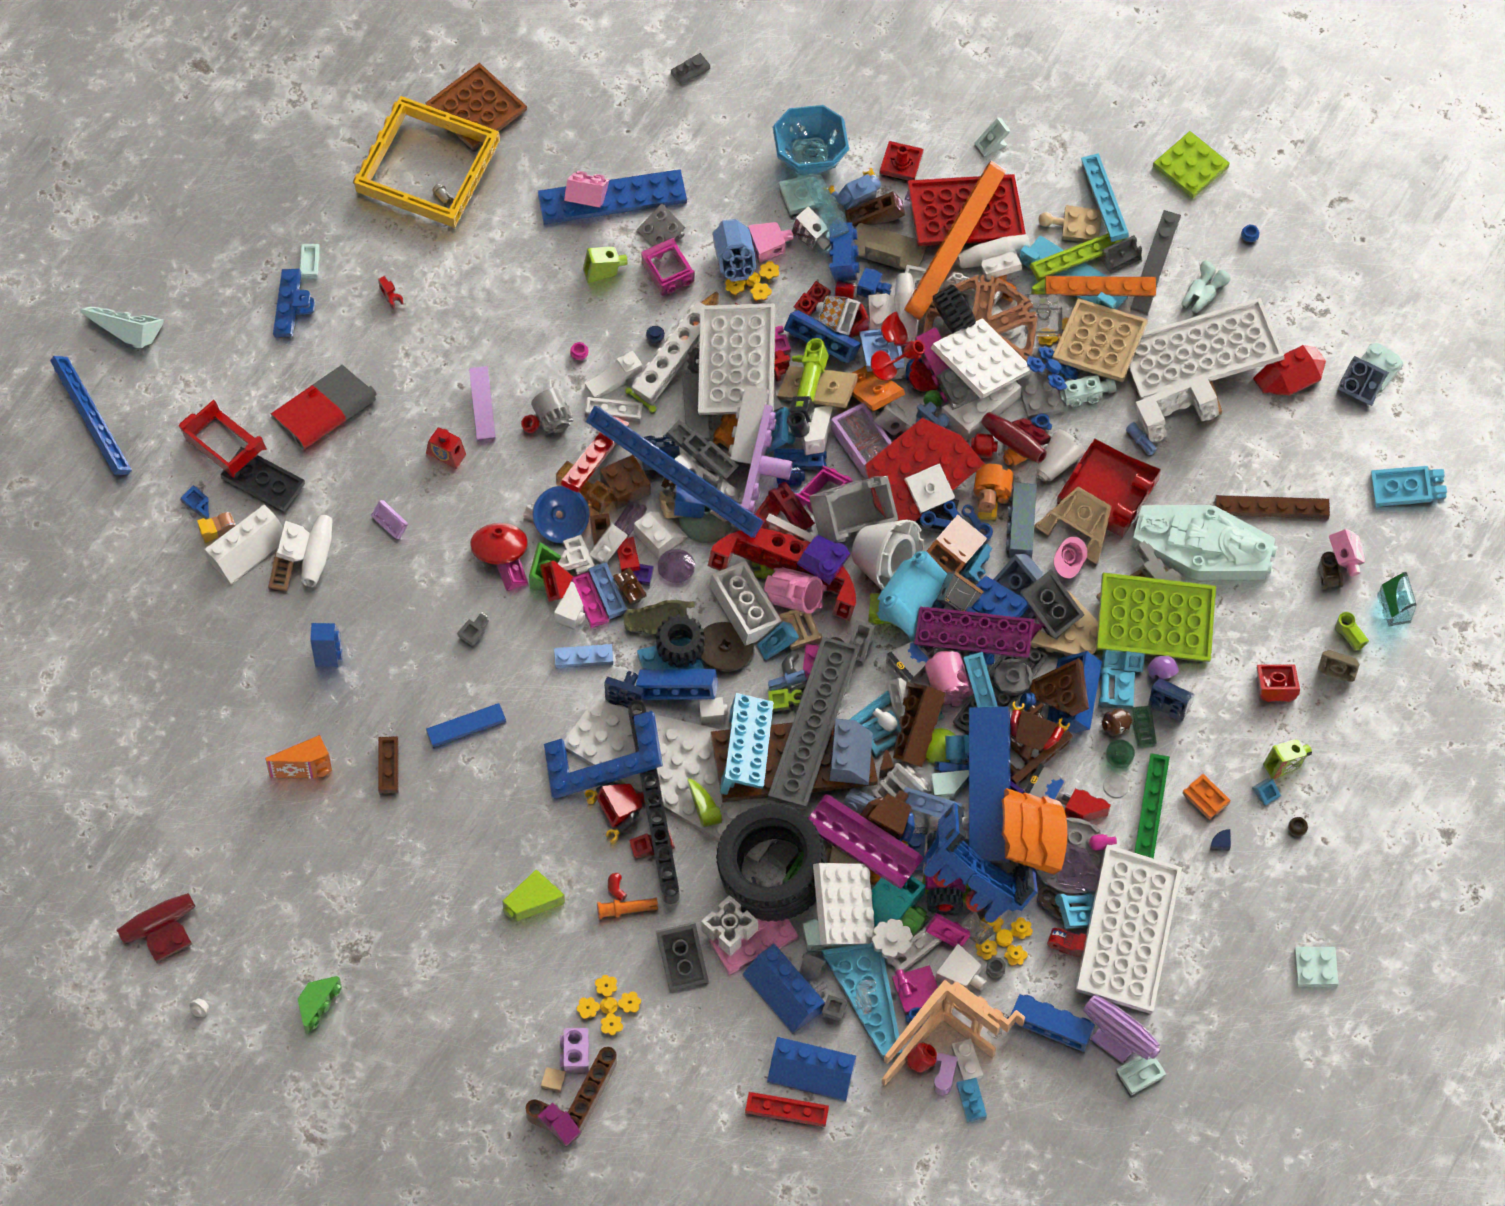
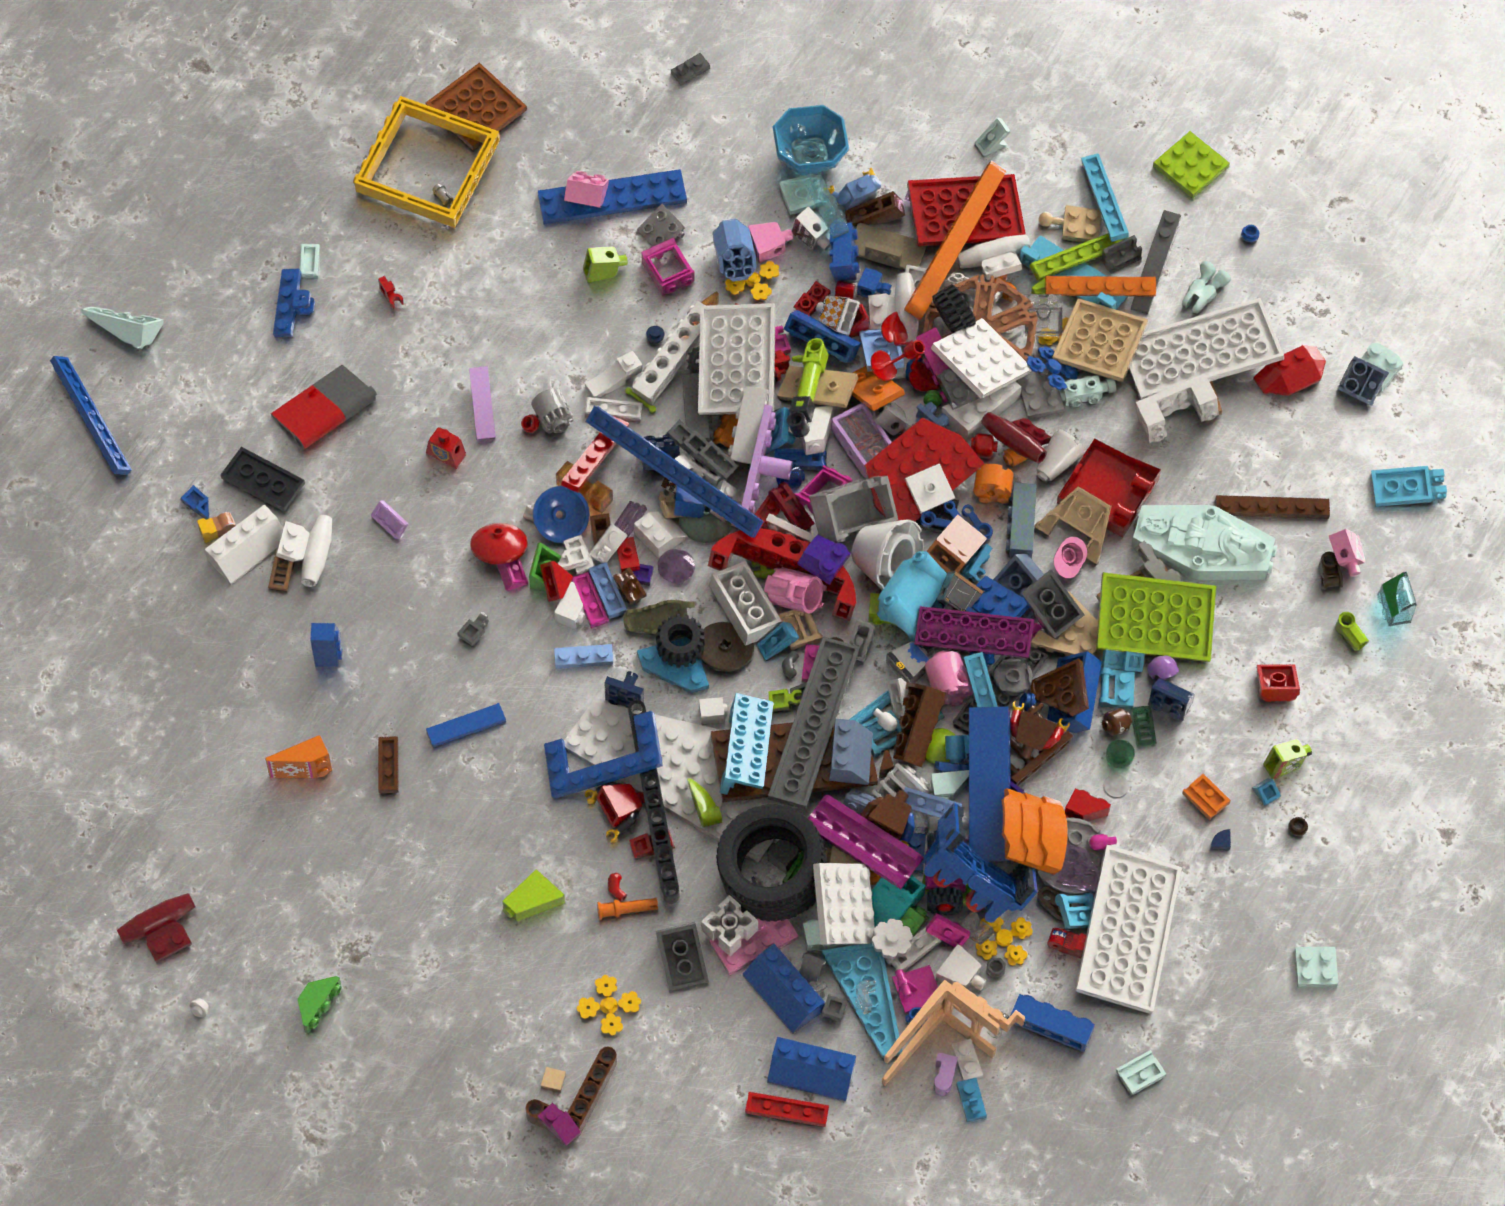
red piece [179,399,267,478] -> none
lavender brick [560,1028,589,1074] -> none
dark pink plate [570,342,589,360] -> none
reddish brown brick [600,455,651,509] -> none
blue brick [636,669,718,699] -> none
medium blue axle [768,669,807,691] -> none
red plate [880,141,924,180] -> none
red head [907,1042,937,1073] -> none
nougat leg [977,489,998,521] -> none
torso [1024,764,1071,805] -> none
blue plate [1031,414,1052,430] -> none
lavender plate [1083,995,1161,1064] -> none
medium blue axle [1126,422,1157,455] -> none
green plate [1134,753,1170,859] -> none
dark tan slope [1318,650,1360,682] -> none

